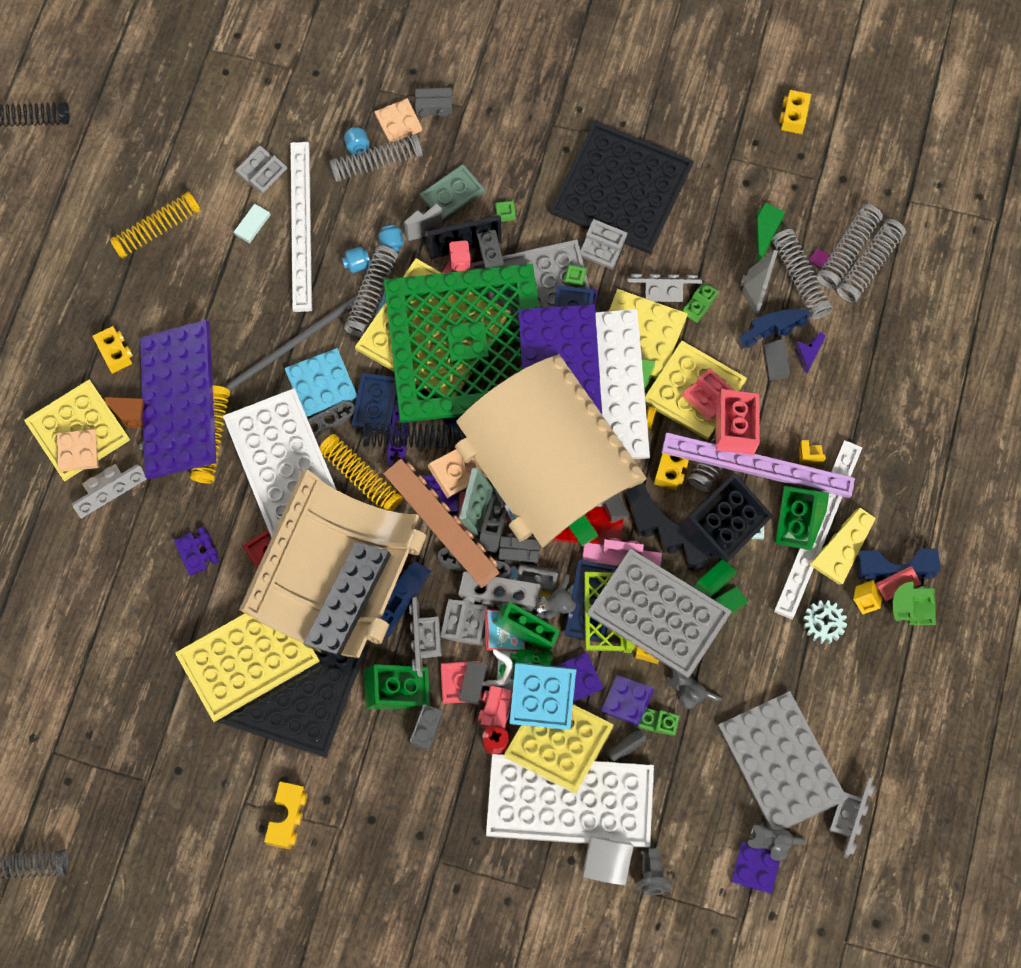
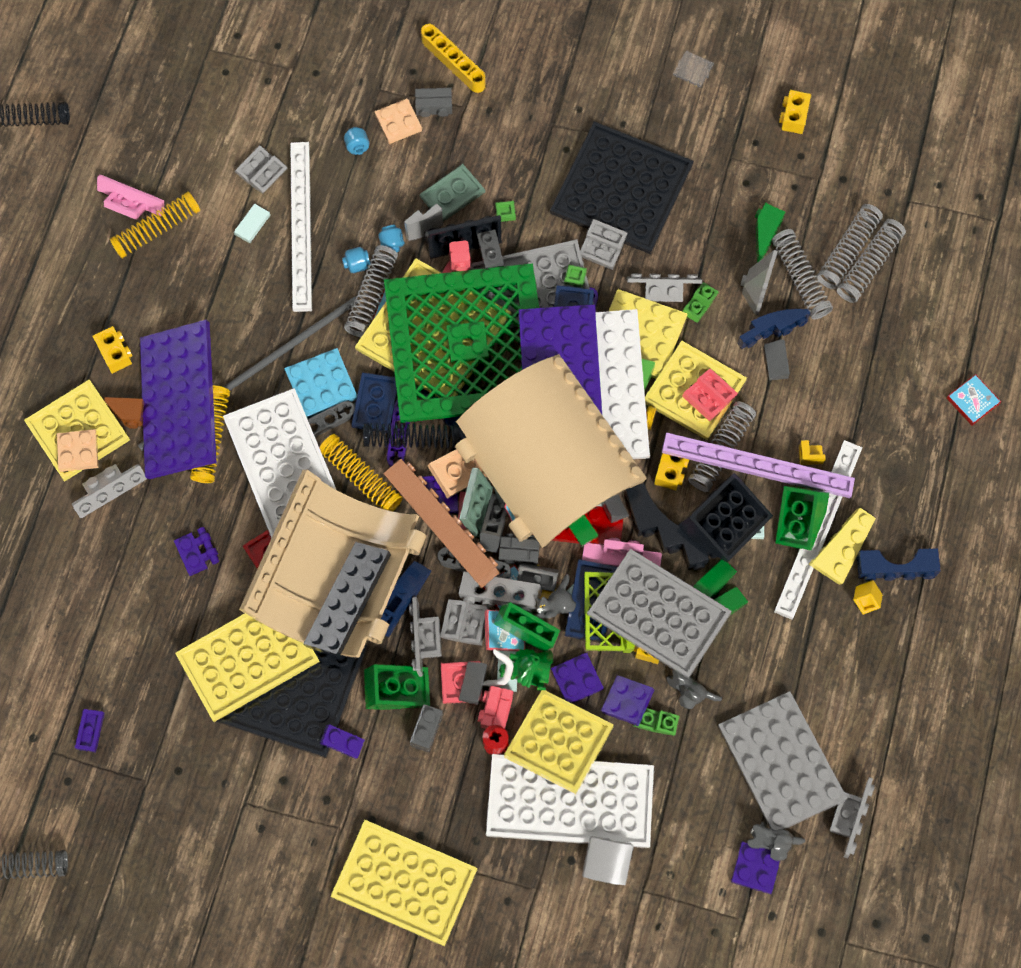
yellow arch [264,782,308,850] -> none
light grey piece [329,134,422,183] -> none
medium azure plate [510,663,576,730] -> none
dark grey slope [605,730,646,763] -> none
dark grey piece [637,849,671,895] -> none
coral brick [716,389,760,455] -> none
dark purple slope [795,332,826,373] -> none
light aqua gear [803,601,847,644] -> none
magenta piece [809,248,831,269] -> none
coral tile [876,566,921,601] -> none
bright green brick [893,581,936,625] -> none
none -> dark purple plate [75,709,105,752]
none -> bright pink bracket [97,175,164,220]
none -> dark purple plate [320,725,365,759]
none -> light yellow plate [331,820,477,946]
none -> yellow beam [421,24,486,93]
none -> clear piece [673,51,714,88]
none -> medium azure tile [946,374,1001,426]

